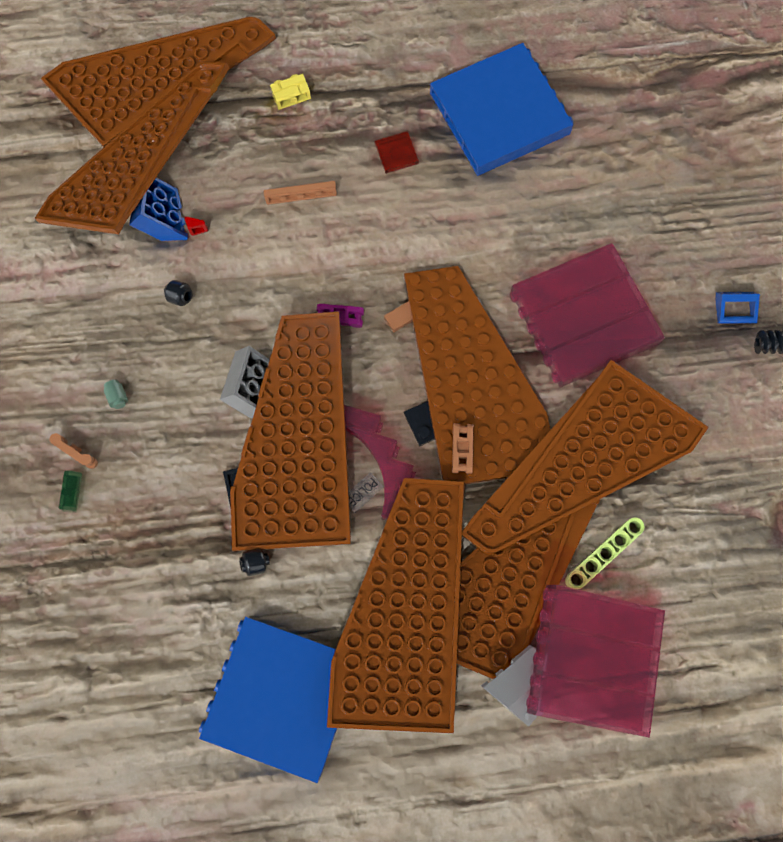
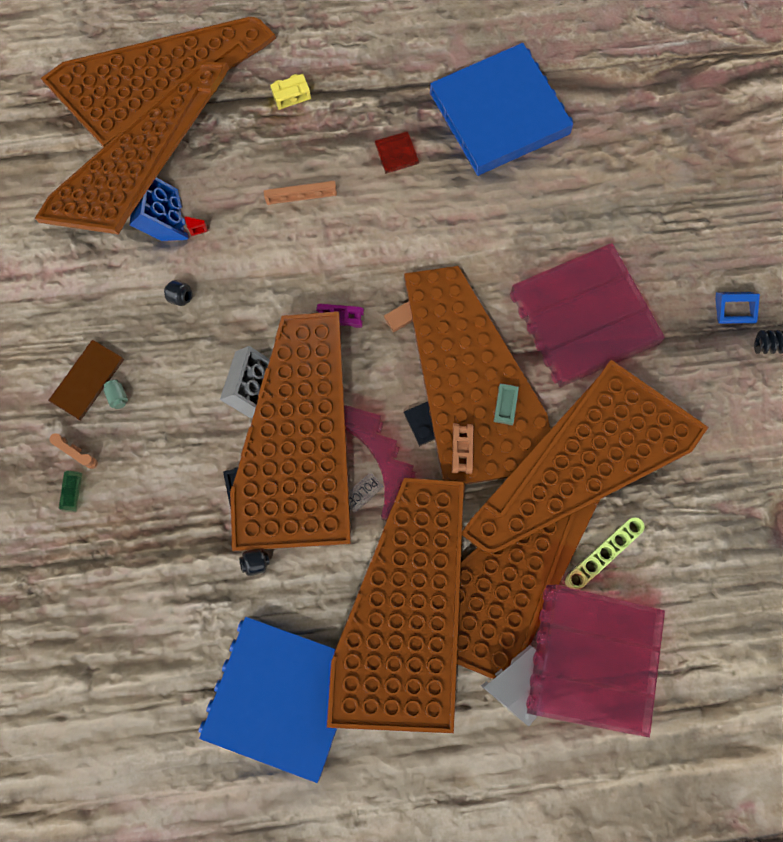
none -> reddish brown tile [48,340,124,421]
none -> sand green tile [493,384,519,425]

